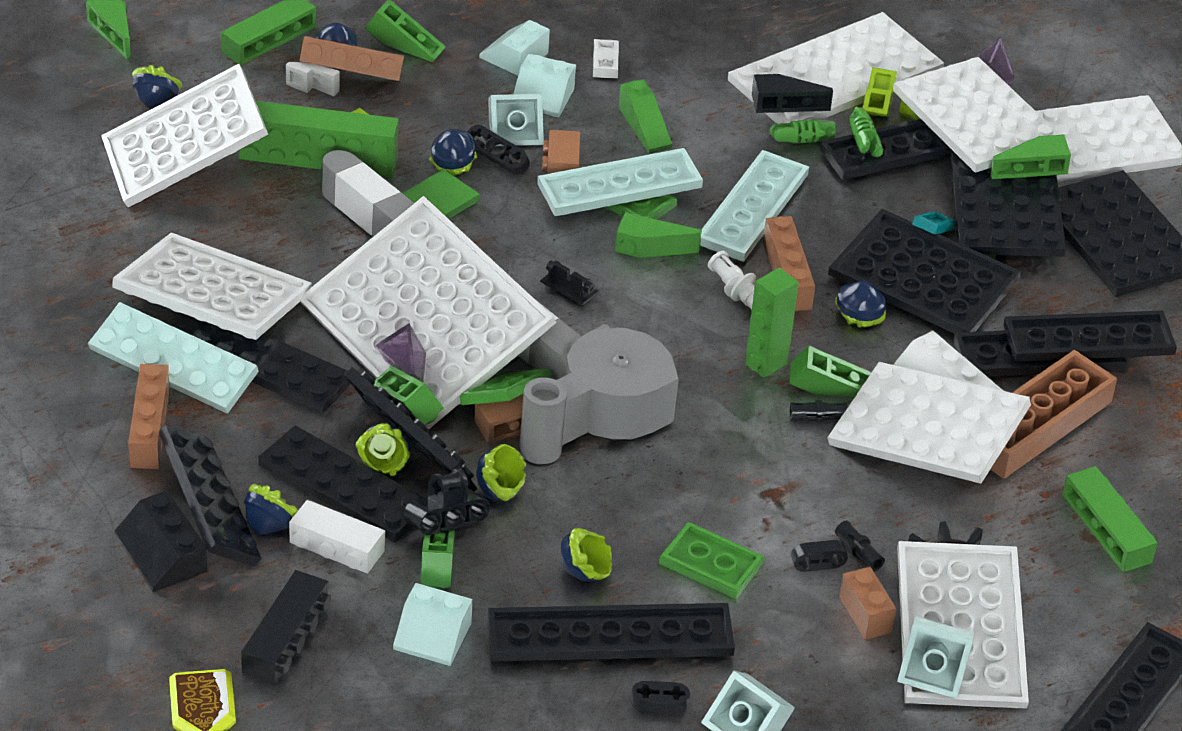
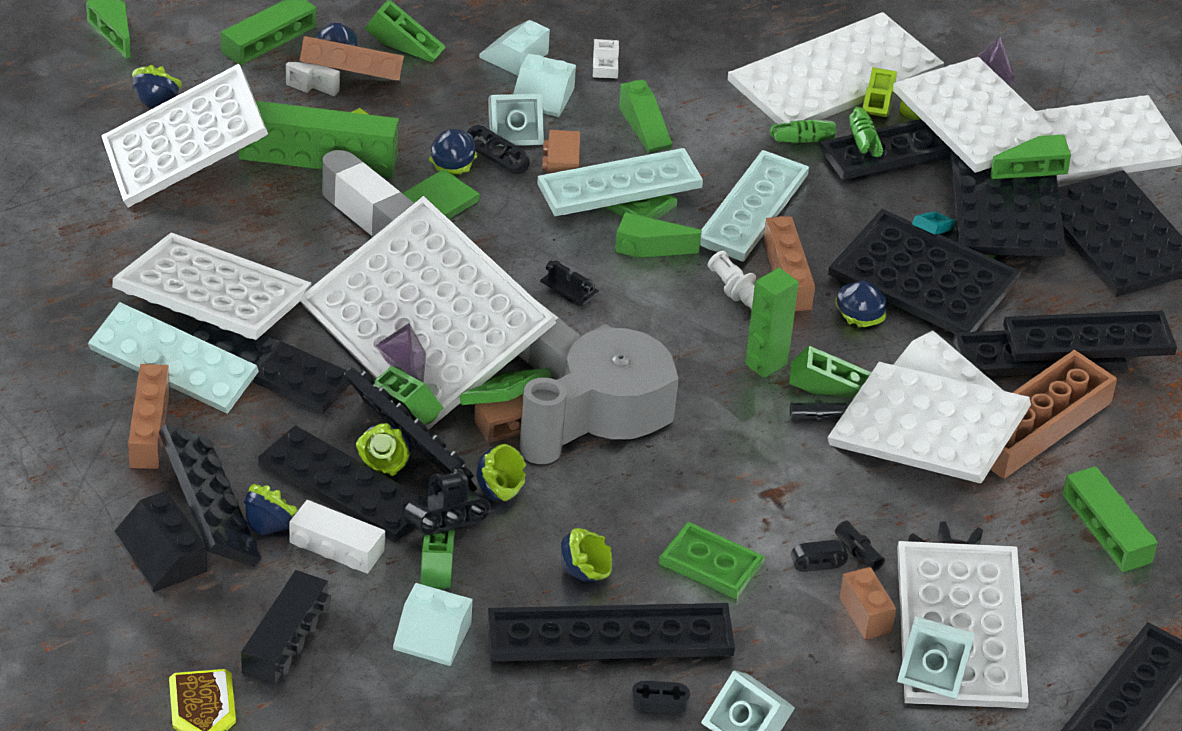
black slope [751,74,833,113] -> none

